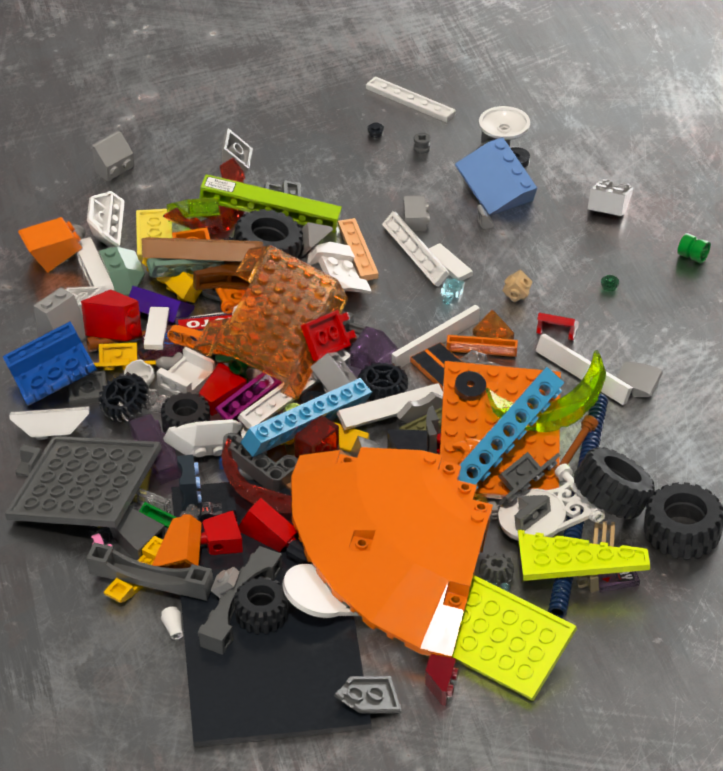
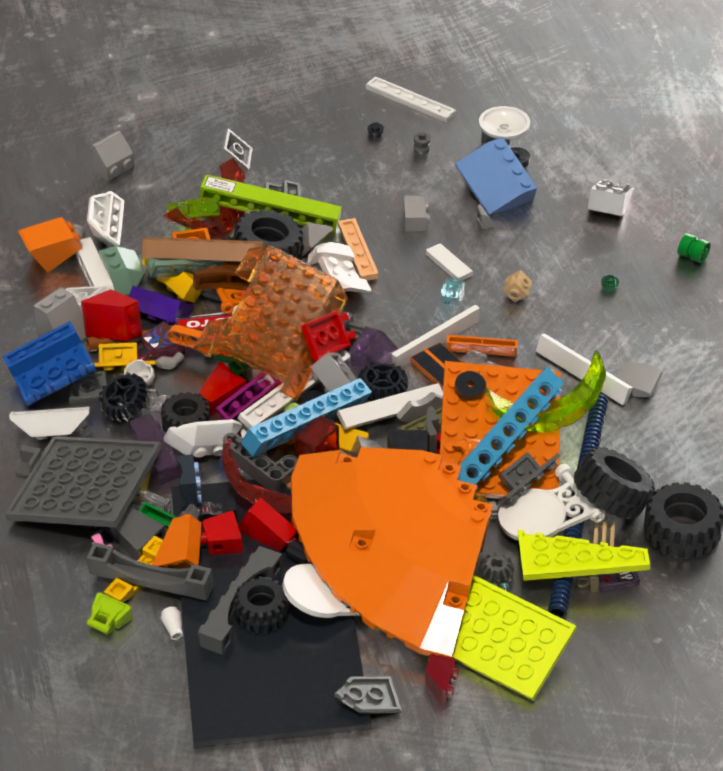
light yellow tile [136,209,172,260] -> none
white tile [144,307,169,350] -> none
white panel [157,347,215,395] -> none
light grey bracket [211,567,239,598] -> none
white plate [382,211,450,287] -> none
clear orange wing [473,310,514,340] -> none
dark grey slope [514,495,551,531] -> none
red piece [536,312,579,341] -> none
dark orange piece [559,415,599,465] -> none
none -> lime piece [87,592,133,635]

